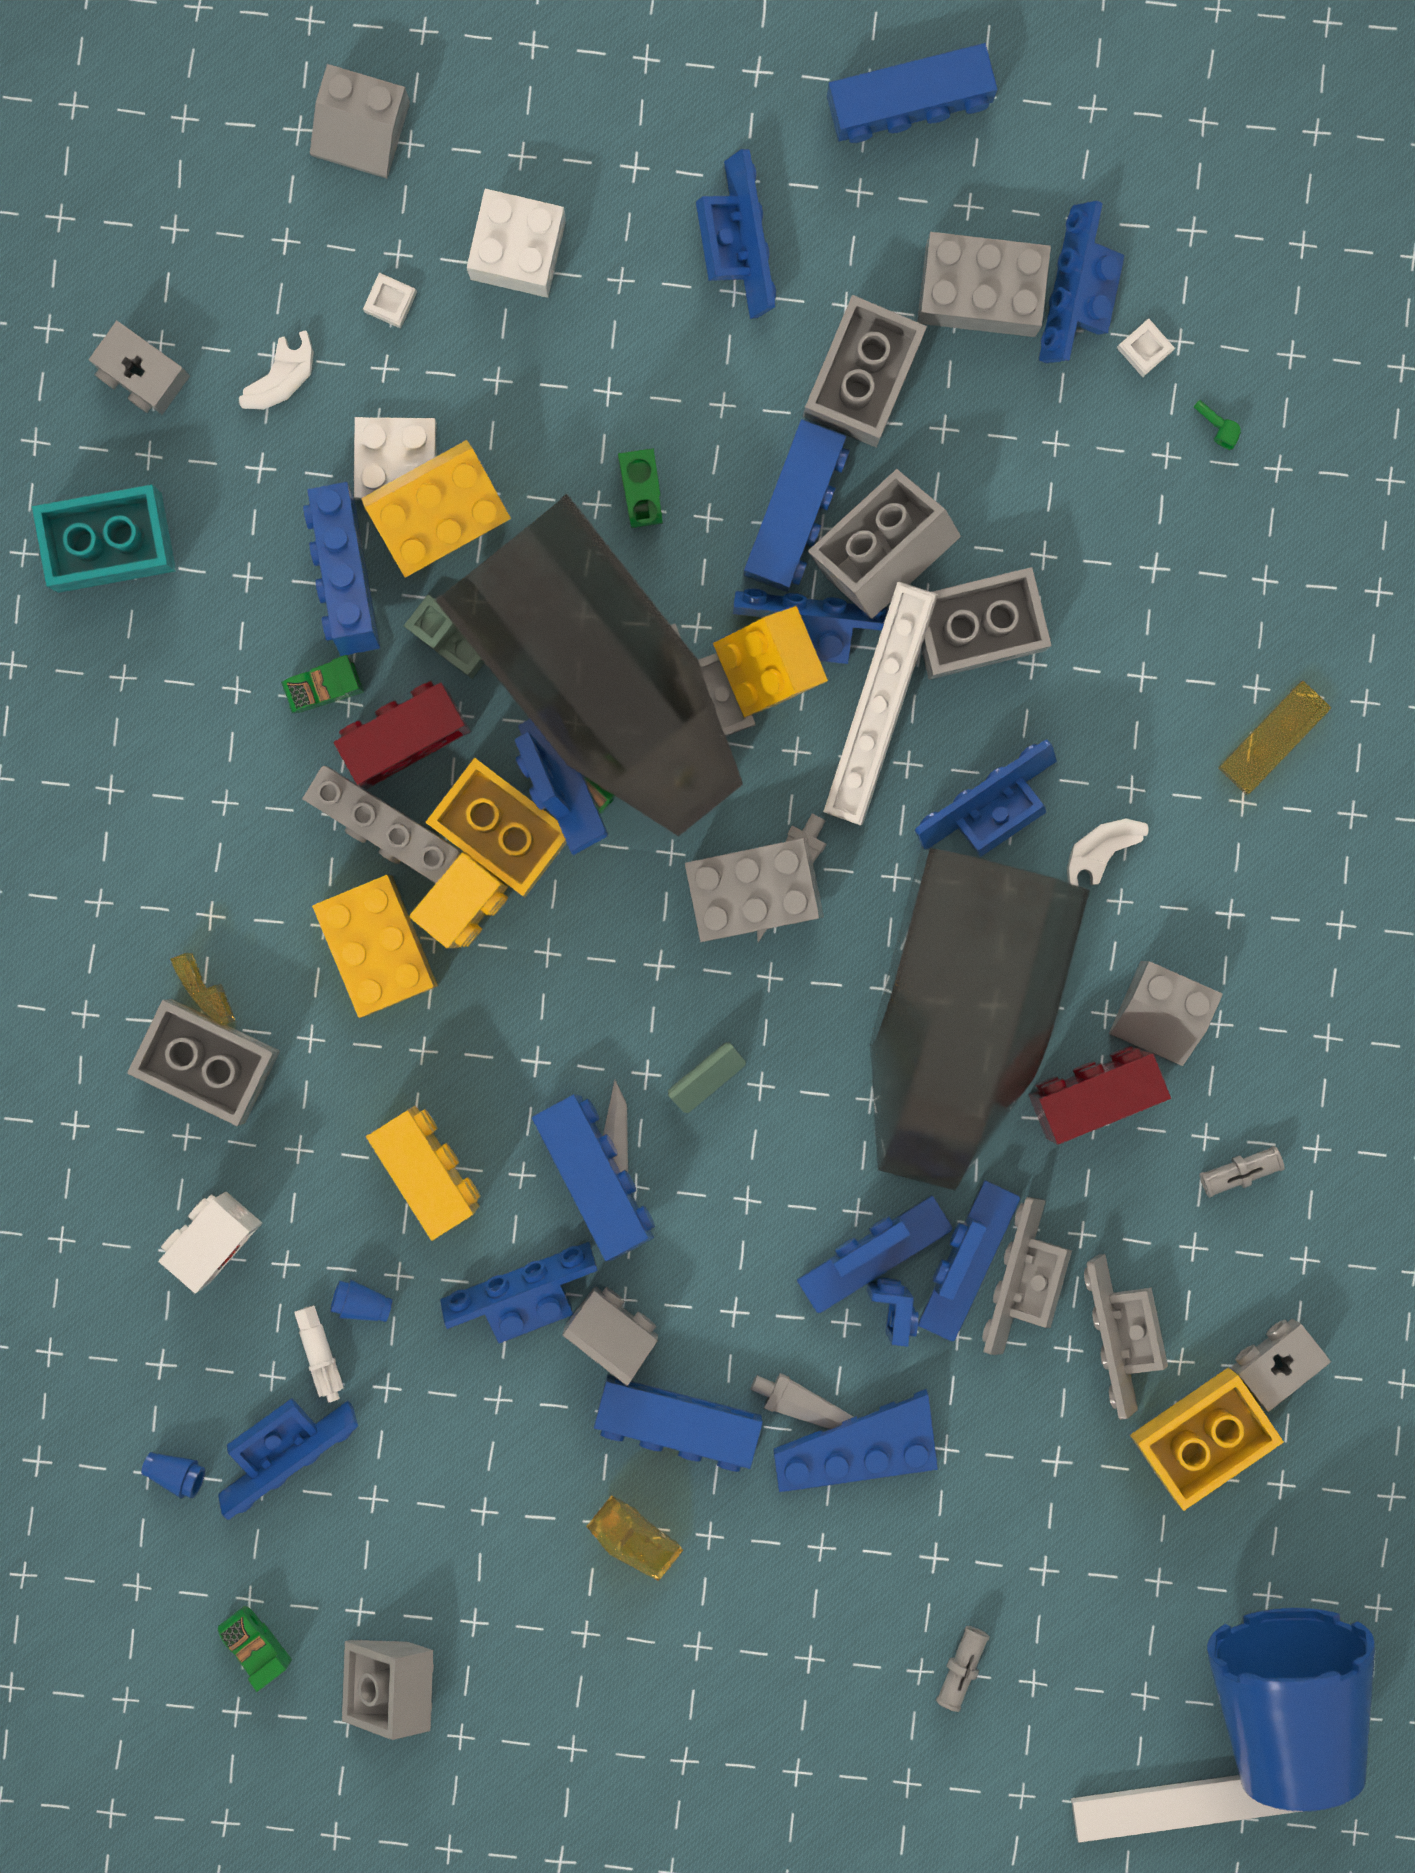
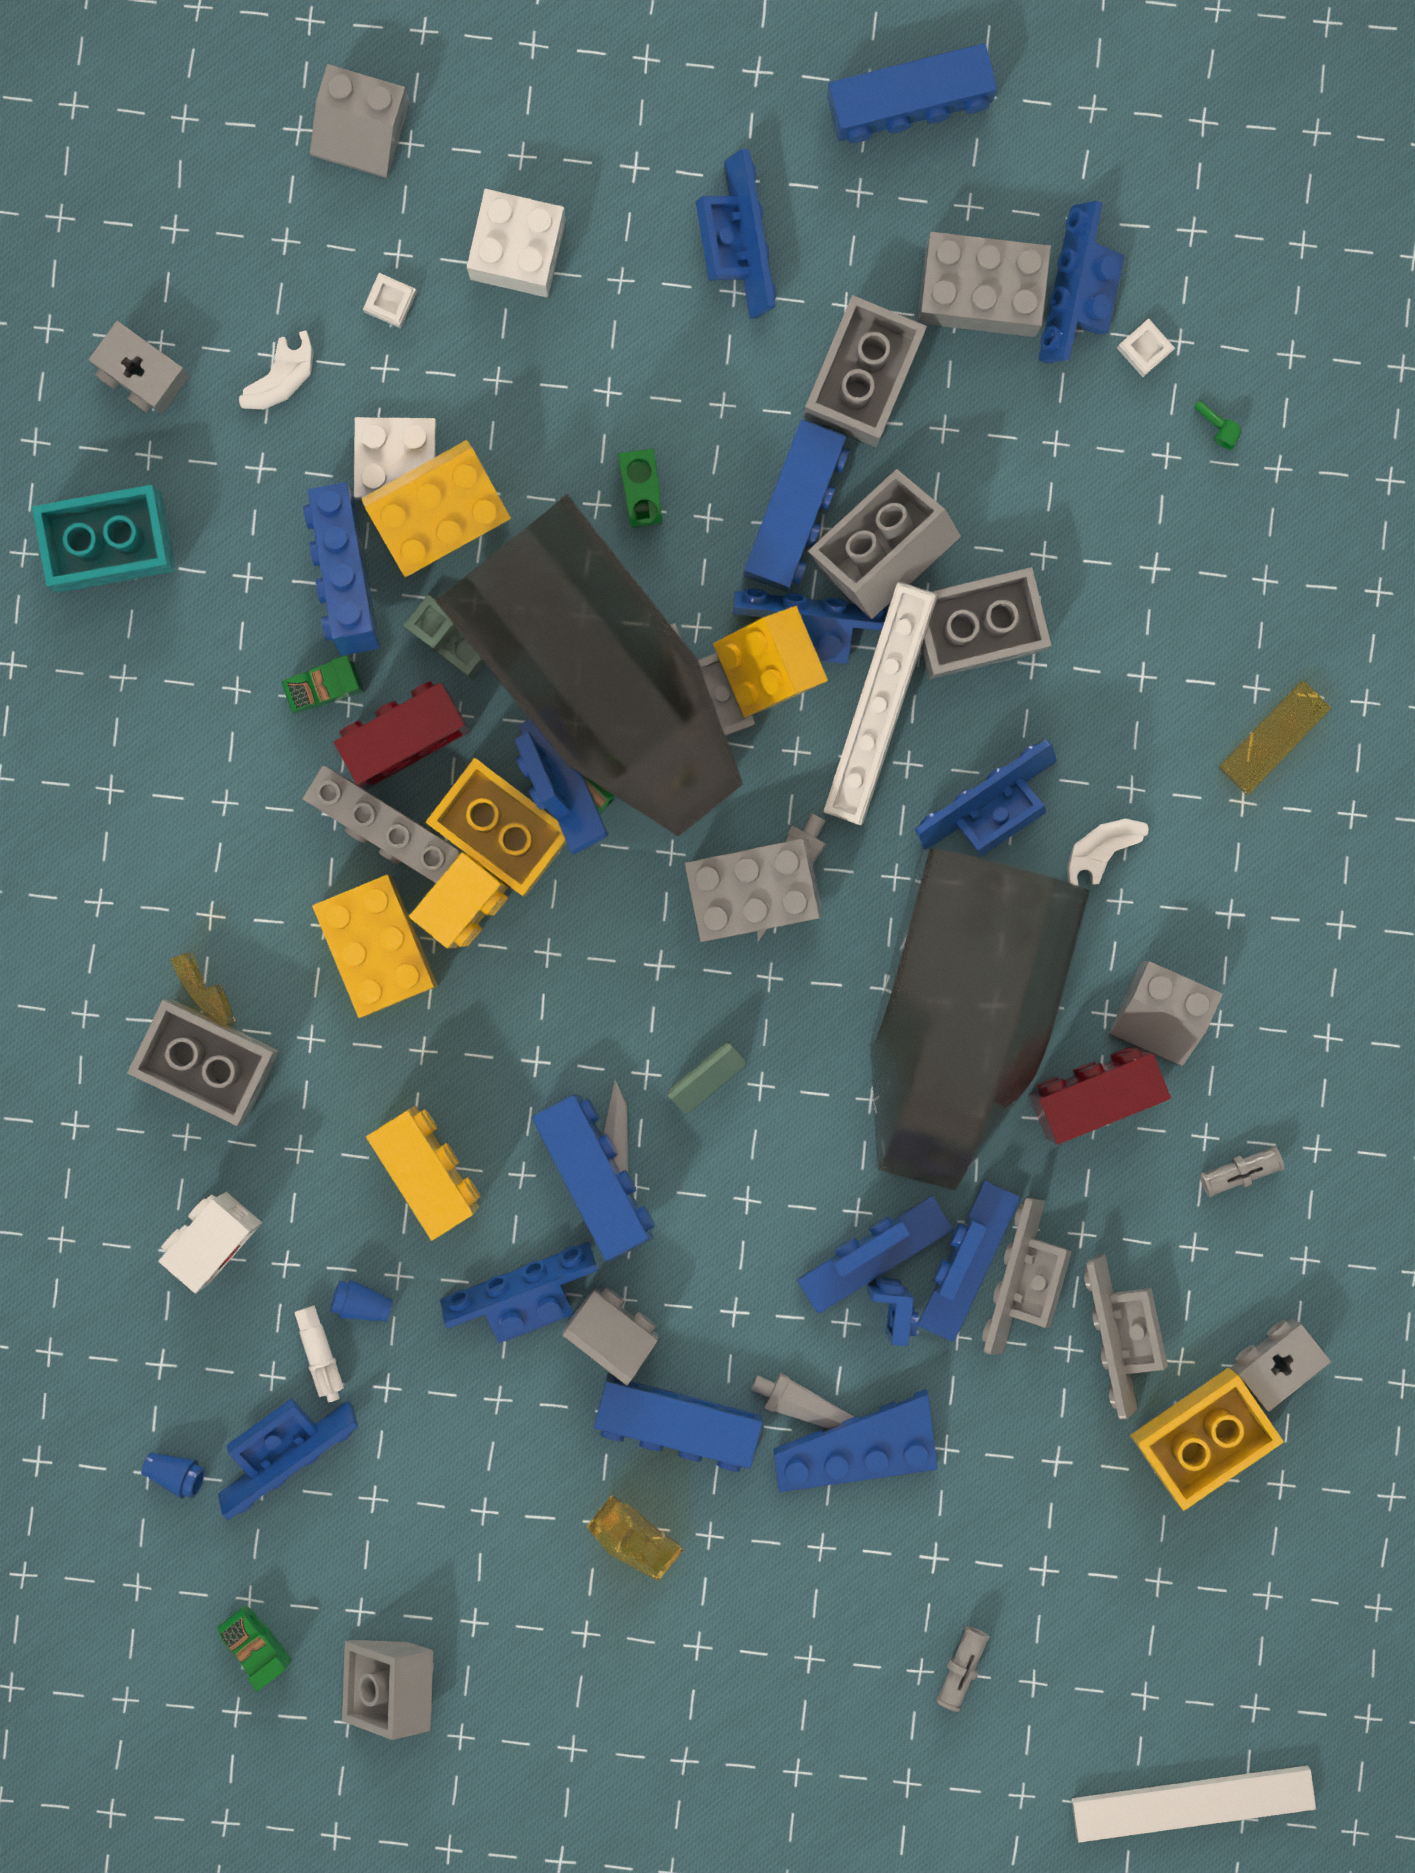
blue cone [1207,1608,1375,1811] -> none

